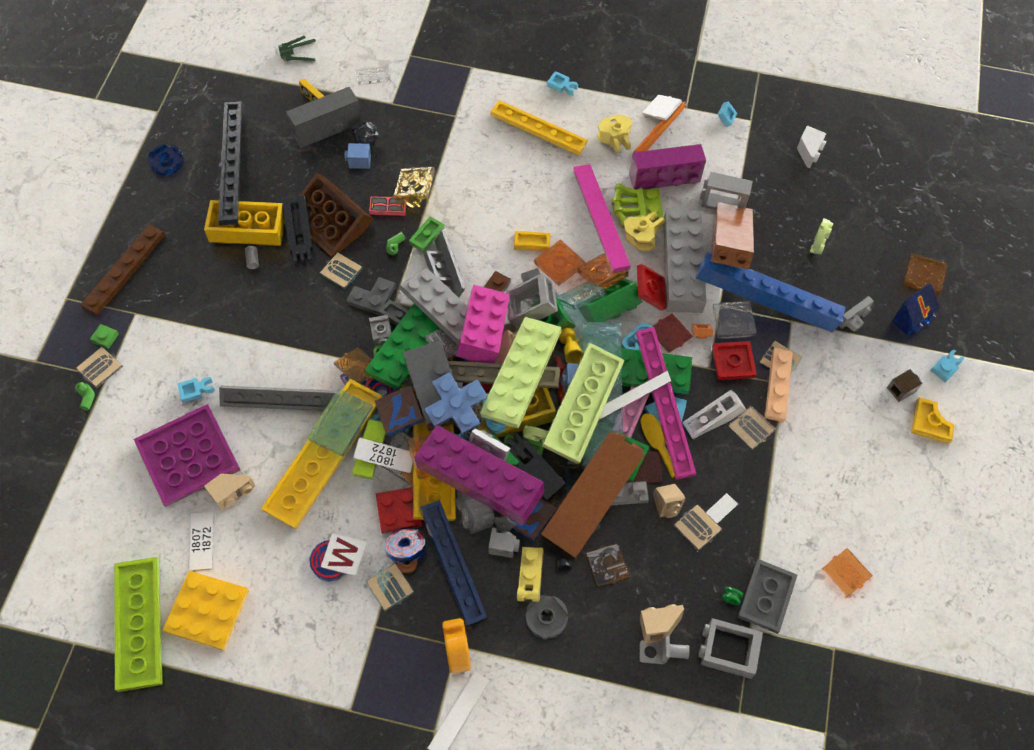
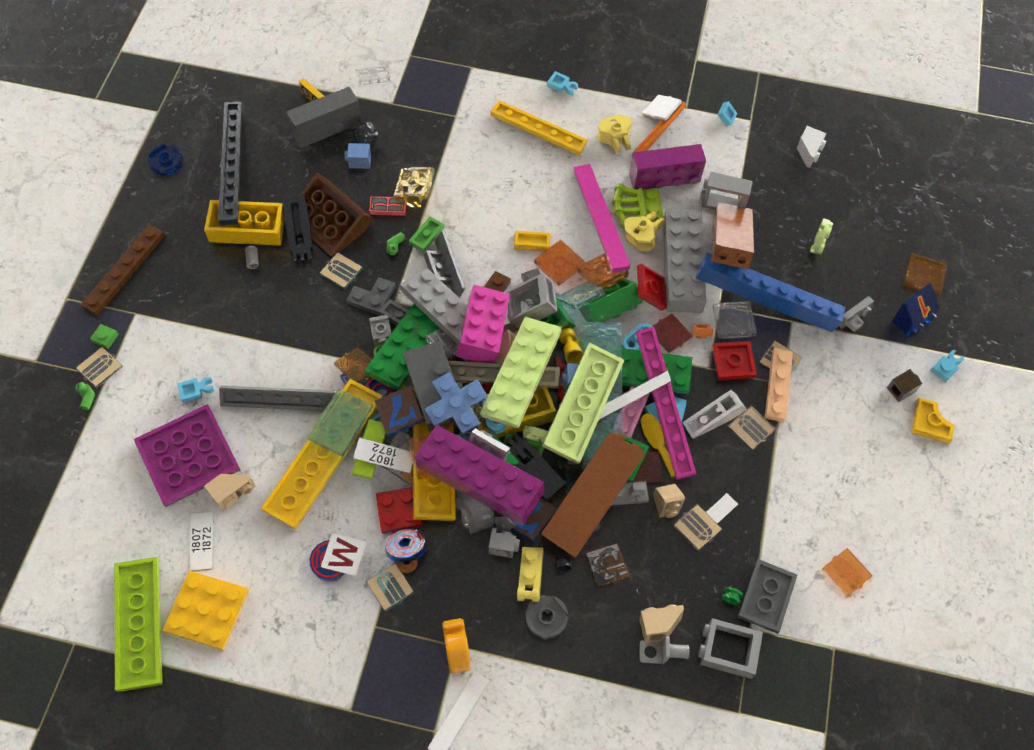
dark green plant [278,36,316,61] -> none
dark blue plate [419,500,487,626] -> none

